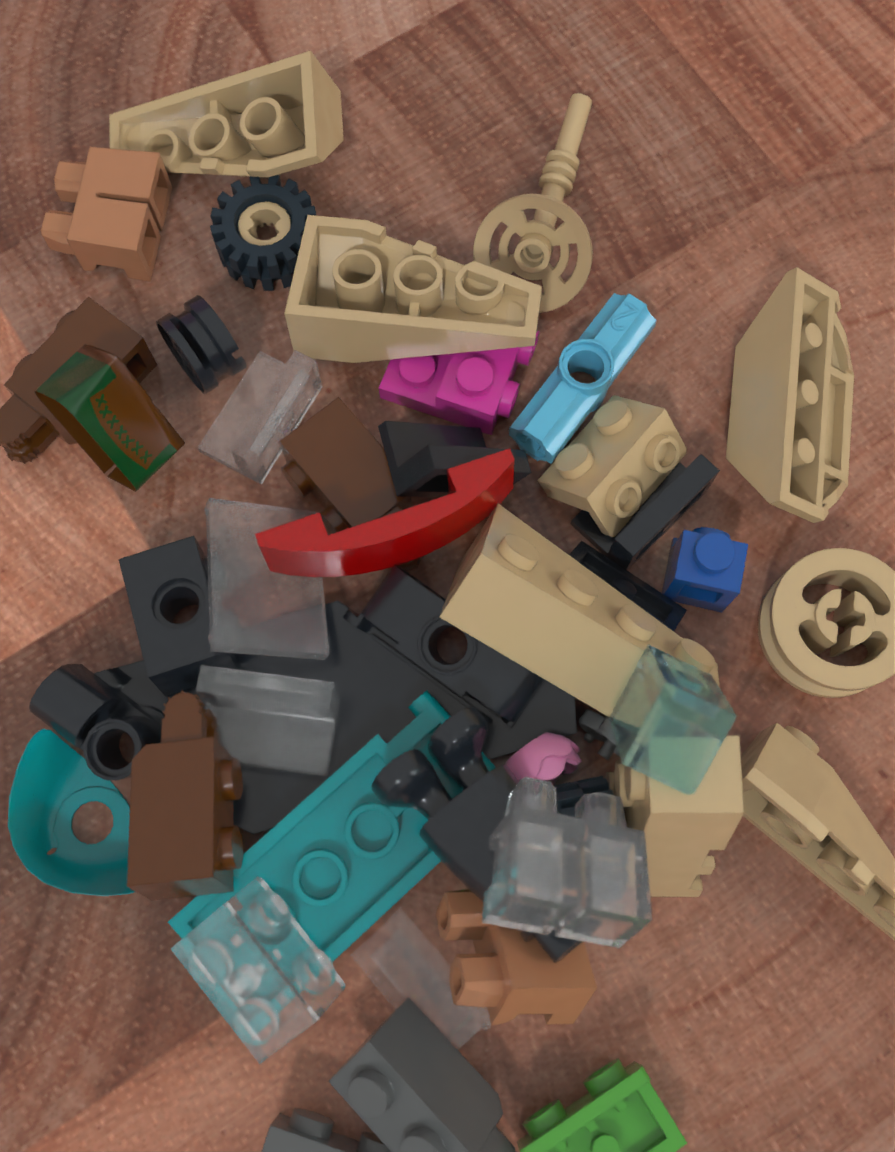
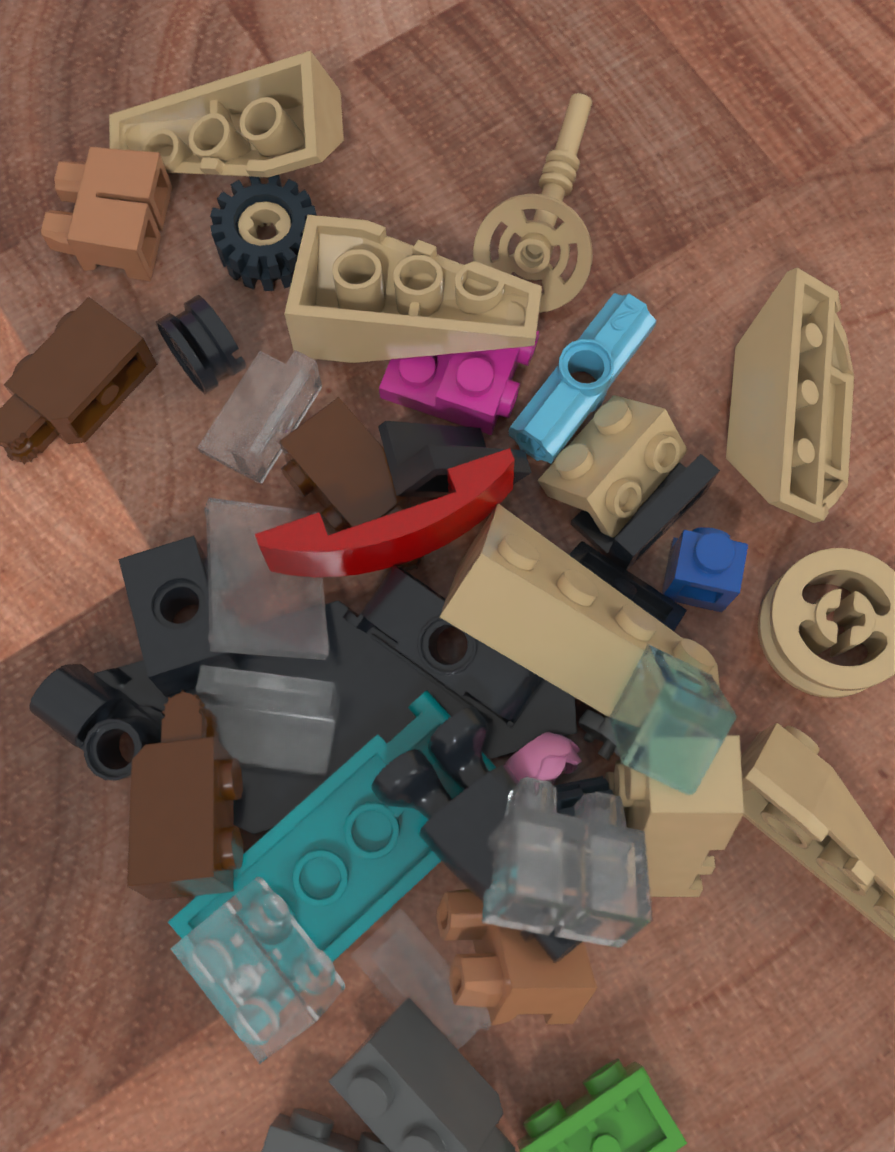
teal piece [8,729,136,896] -> none
piece [34,344,185,492] -> none

